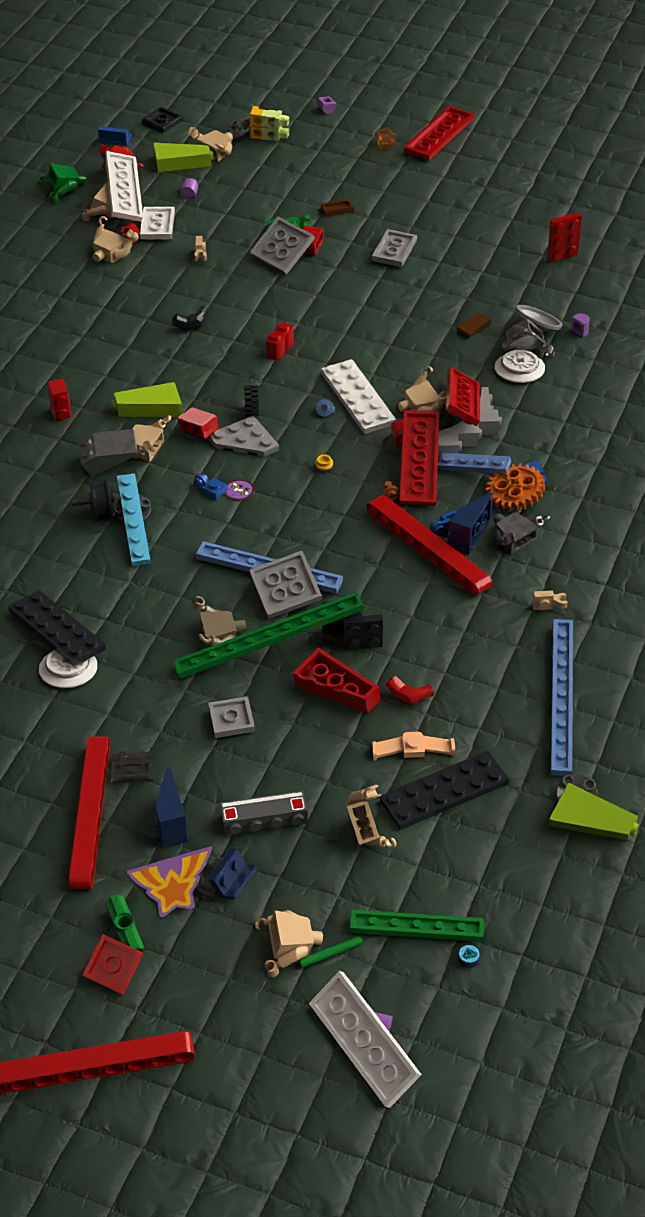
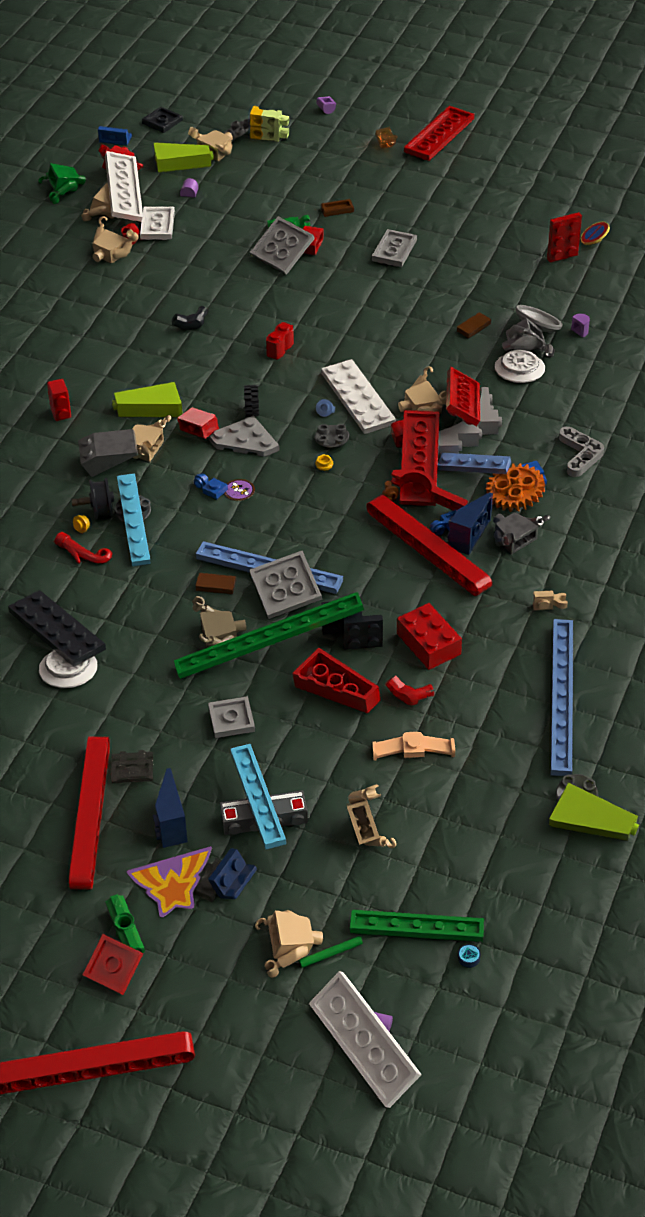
tan plate [194,236,207,261] -> none
black plate [380,750,509,830] -> none
none -> red plant [54,532,112,564]
none -> yellow plate [73,515,90,533]
none -> reddish brown tile [196,573,236,594]
none -> medium azure plate [230,744,286,850]
none -> dark grey dish [314,424,349,447]
none -> red piece [391,469,468,511]
none -> red brick [397,603,462,670]
none -> light grey beam [559,427,604,477]
none -> piece [580,222,610,245]

